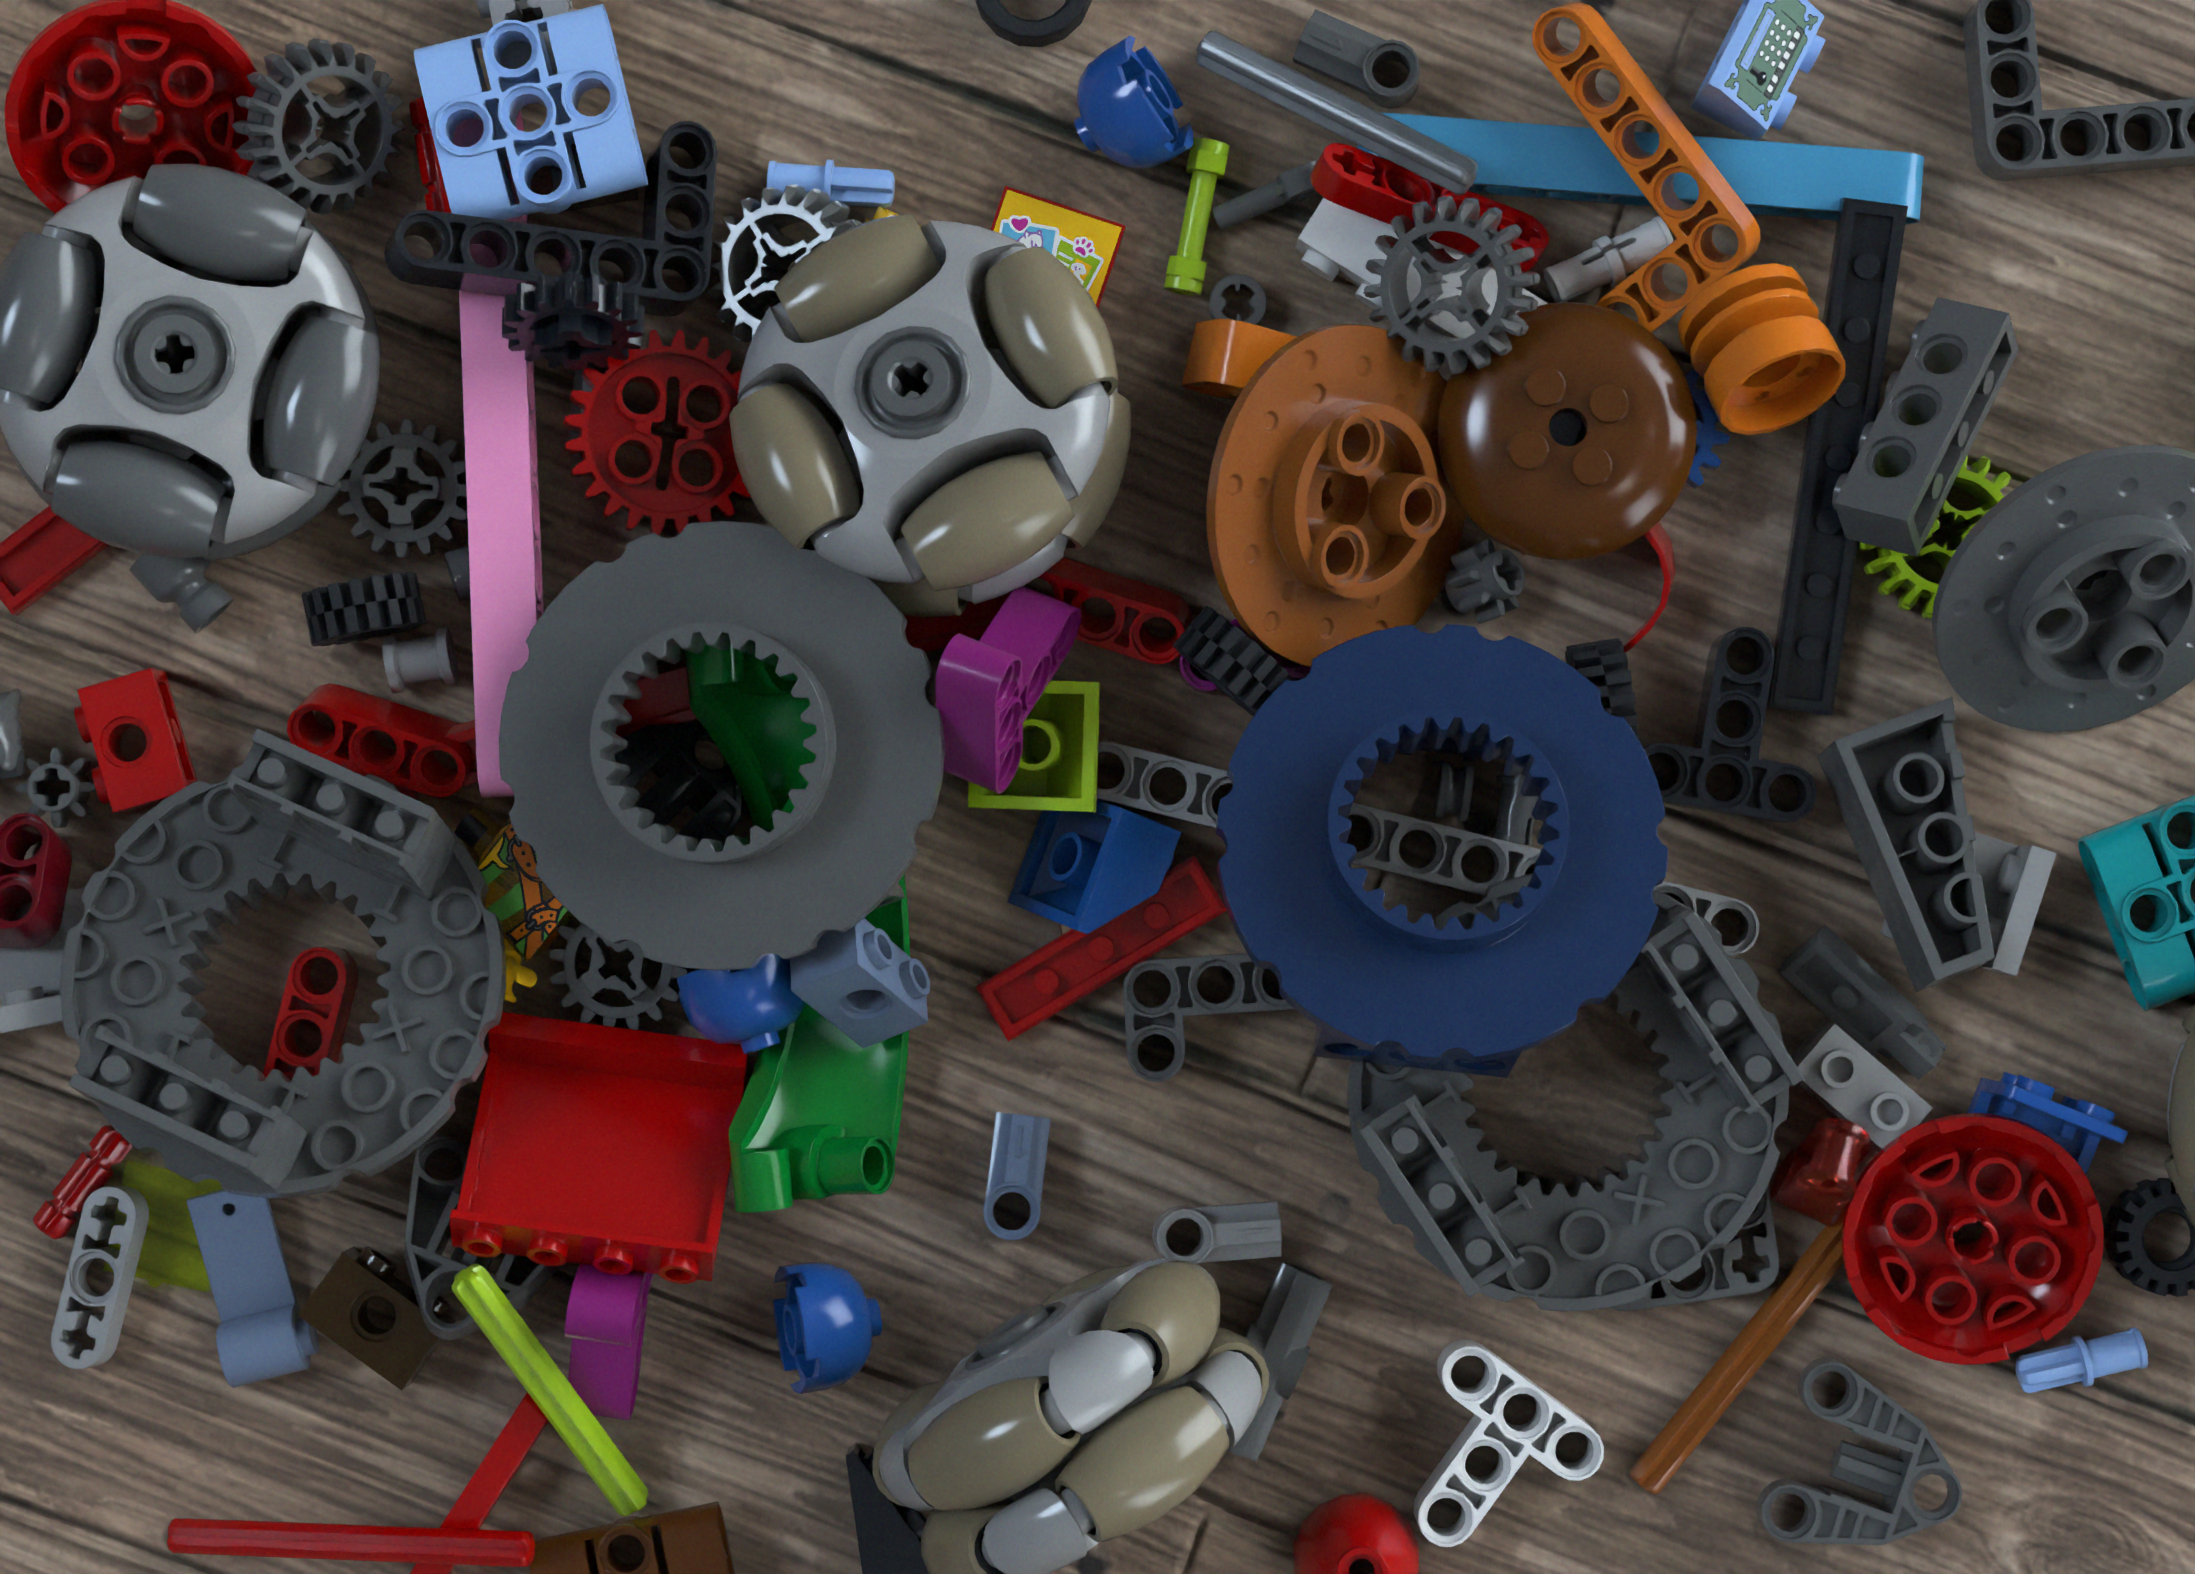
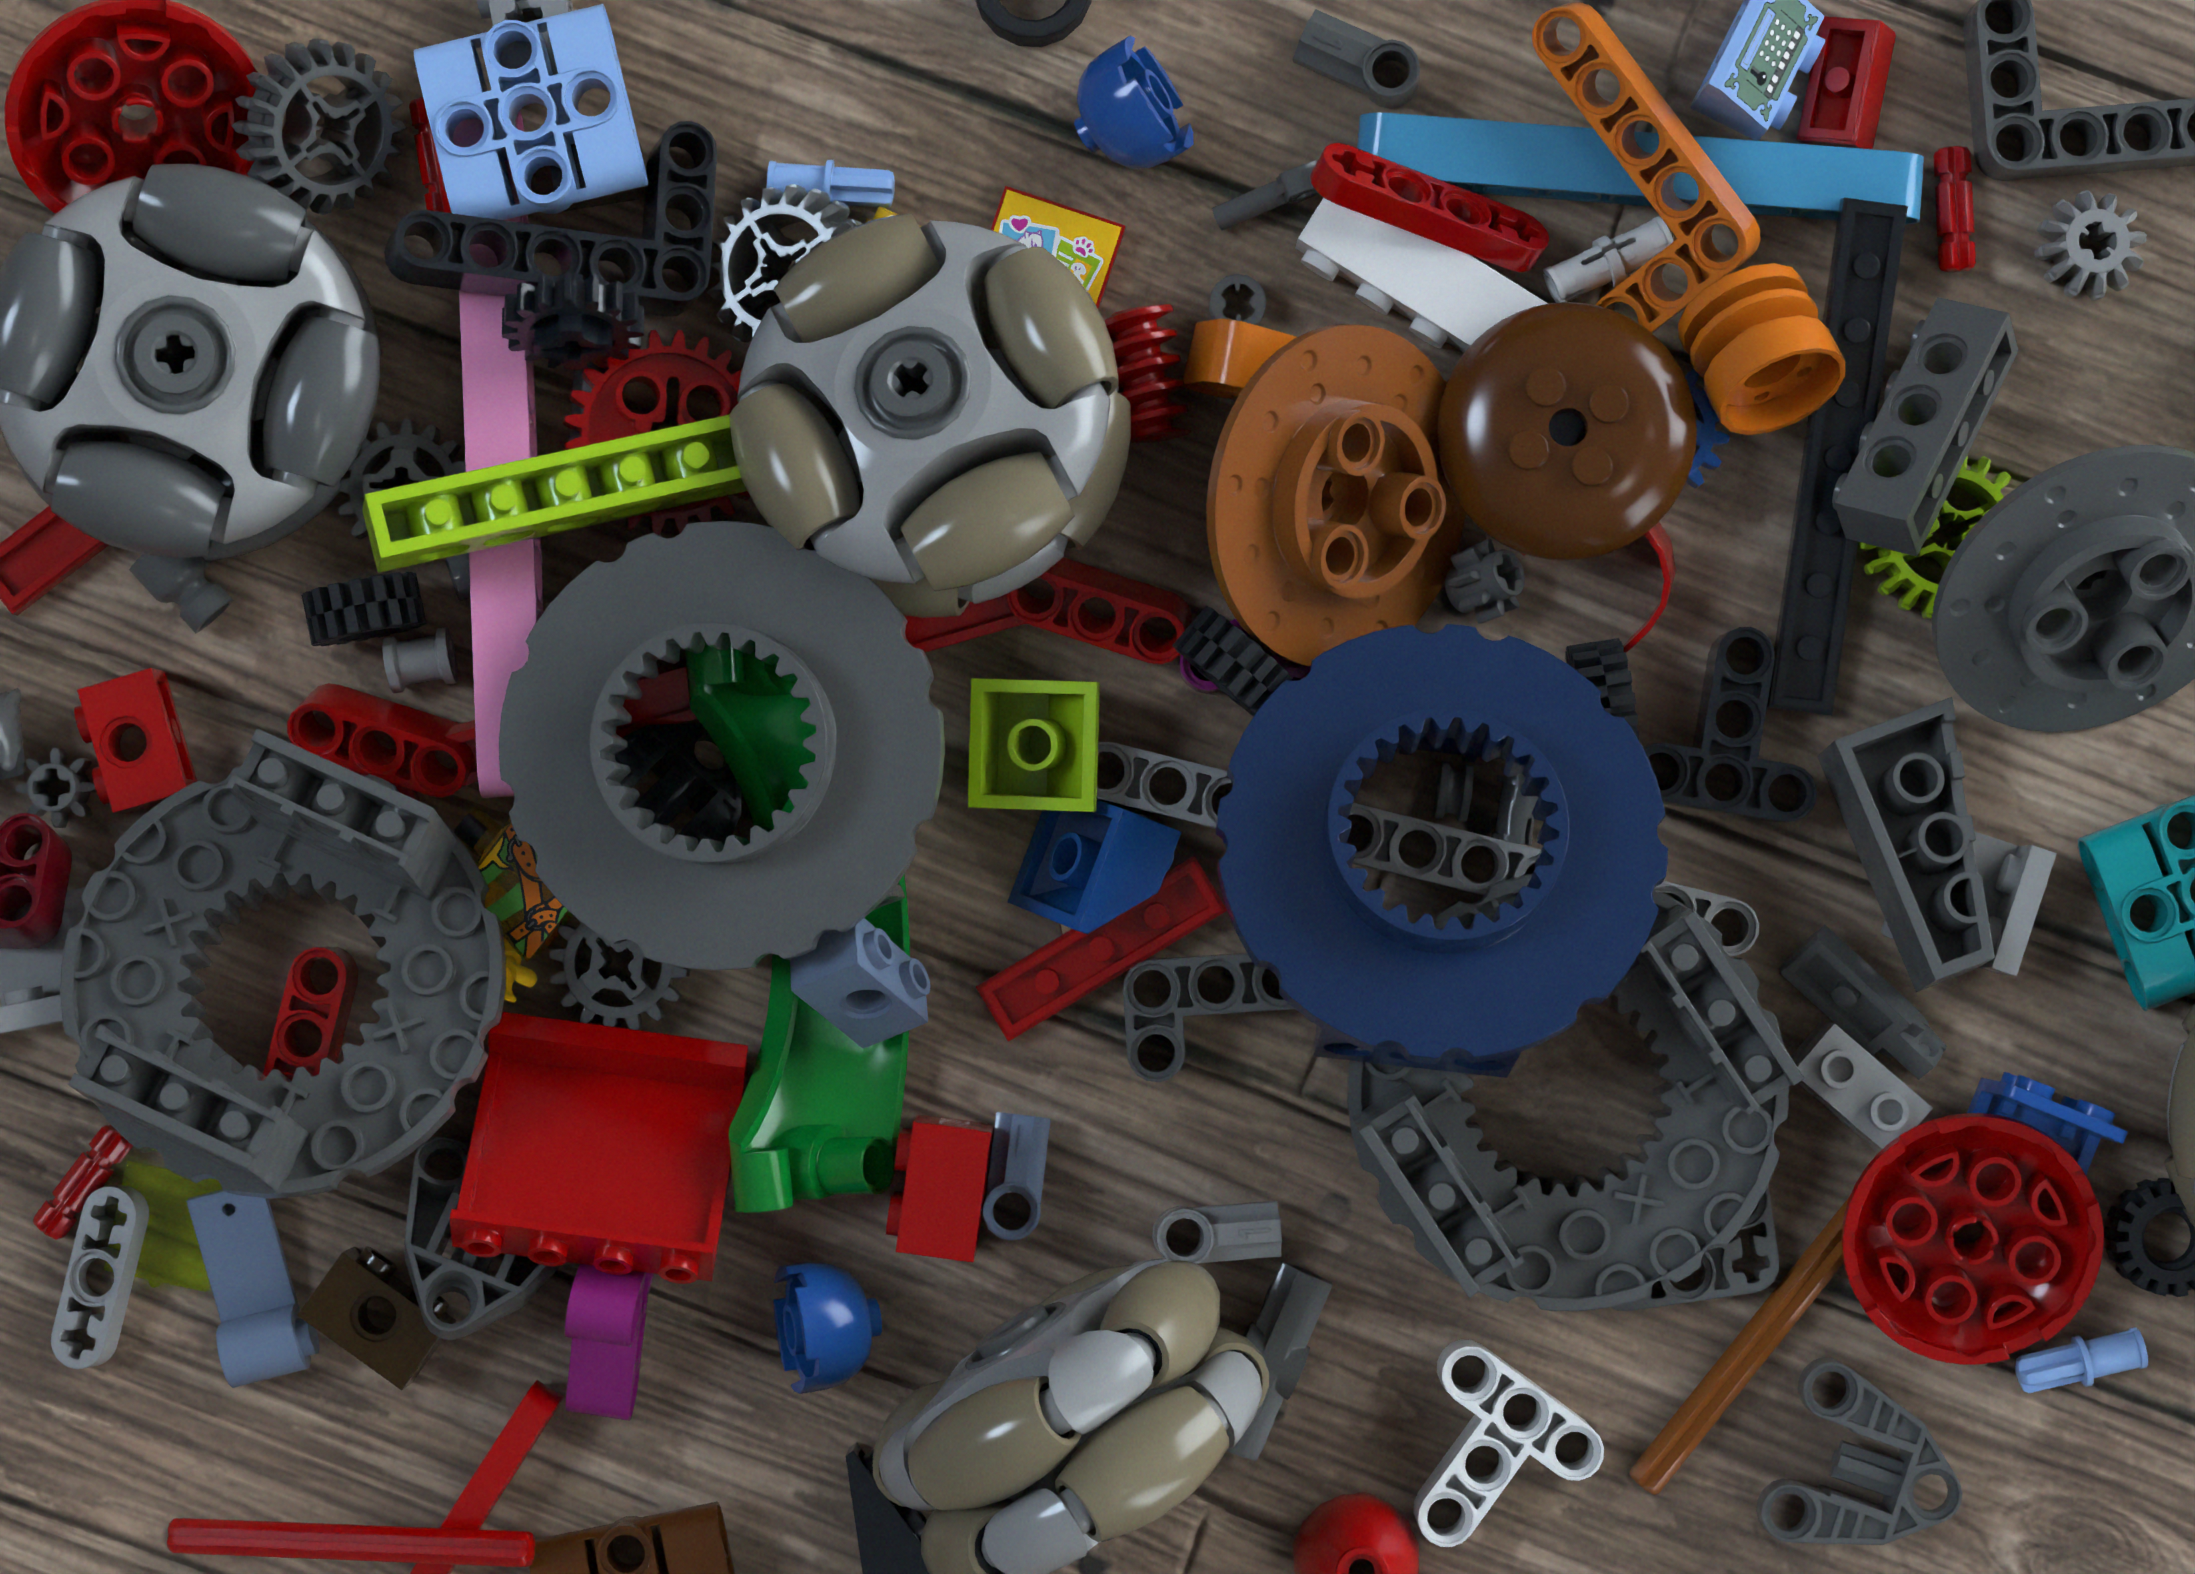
lime axle [452,1264,649,1517] -> none
blue cylinder [677,954,806,1054] -> none
magenta beam [935,586,1081,794] -> none
lime bar [1163,138,1230,296] -> none
dark grey axle [1196,31,1478,195] -> none
dark grey gear [1363,196,1540,374] -> none
clear red piece [1770,1118,1872,1227] -> none
none -> lime brick [362,414,747,573]
none -> red brick [886,1115,994,1263]
none -> red piece [1104,304,1191,443]
none -> red slope [1796,16,1896,149]
none -> red axle [1933,146,1976,273]
none -> light grey gear [2034,190,2147,301]

